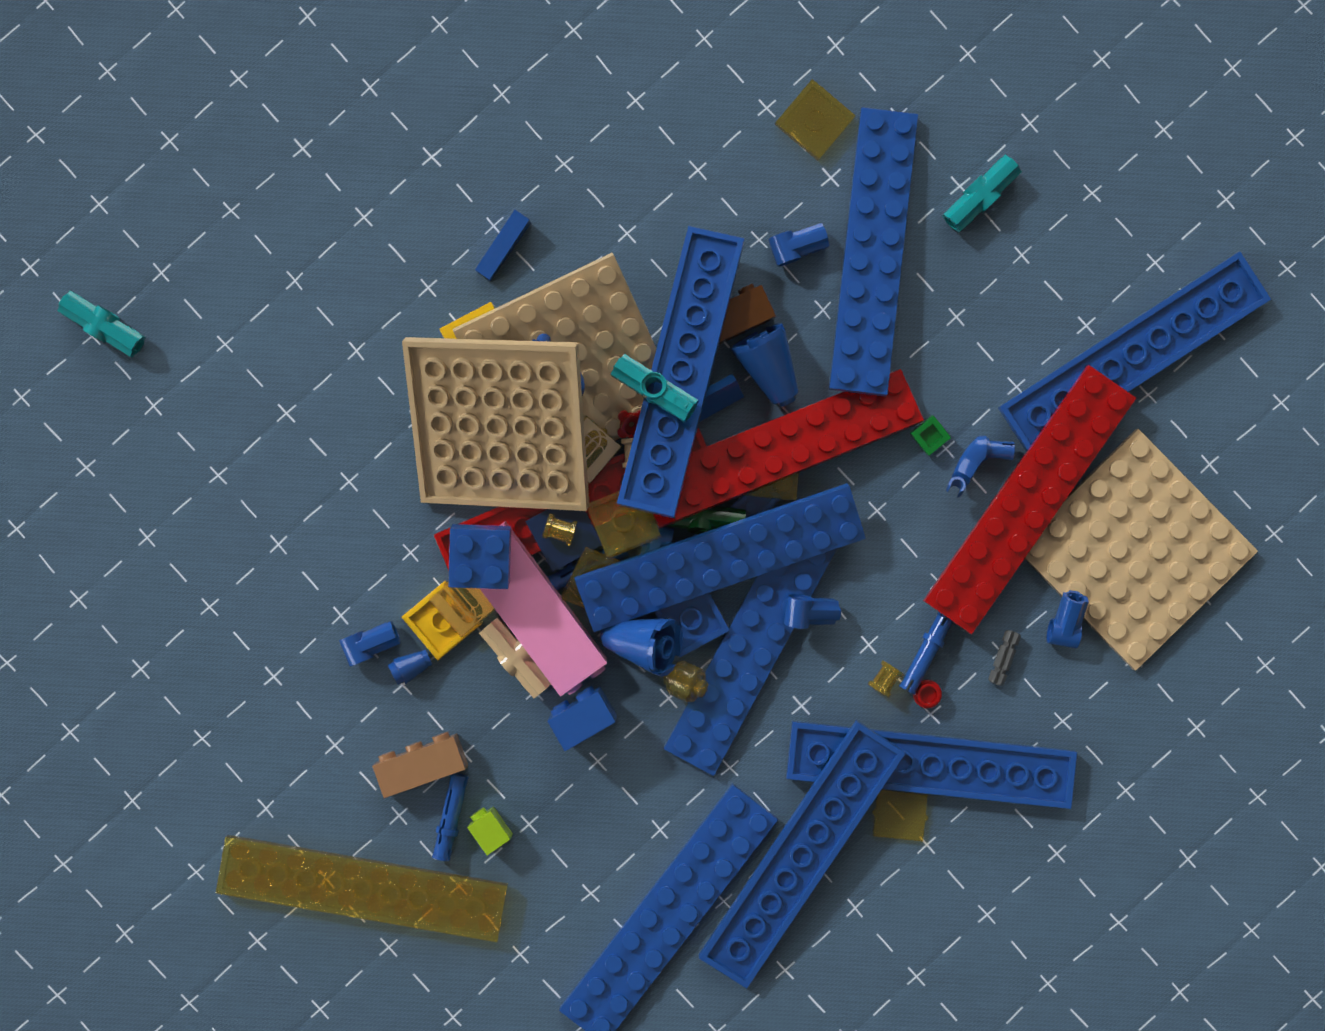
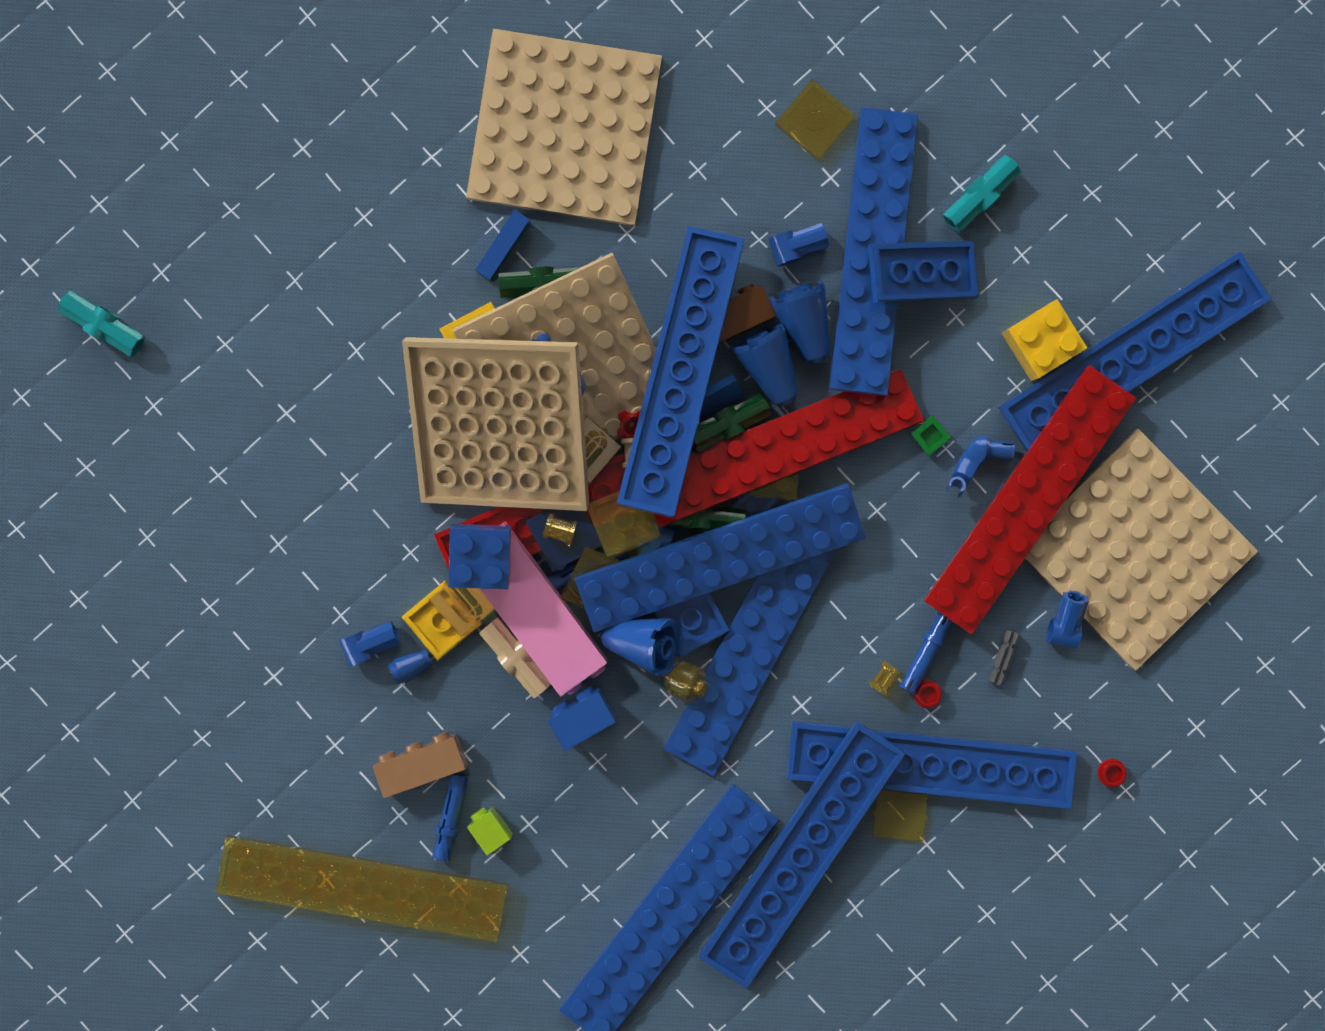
teal piece [611,354,699,423] -> none
blue piece [783,594,842,629] -> none
none -> tan plate [466,29,662,226]
none -> dark green piece [498,266,581,299]
none -> dark green piece [692,394,771,453]
none -> blue cone [769,281,830,364]
none -> blue tile [868,241,979,303]
none -> yellow brick [1001,299,1087,381]
none -> red plate [1097,758,1127,787]

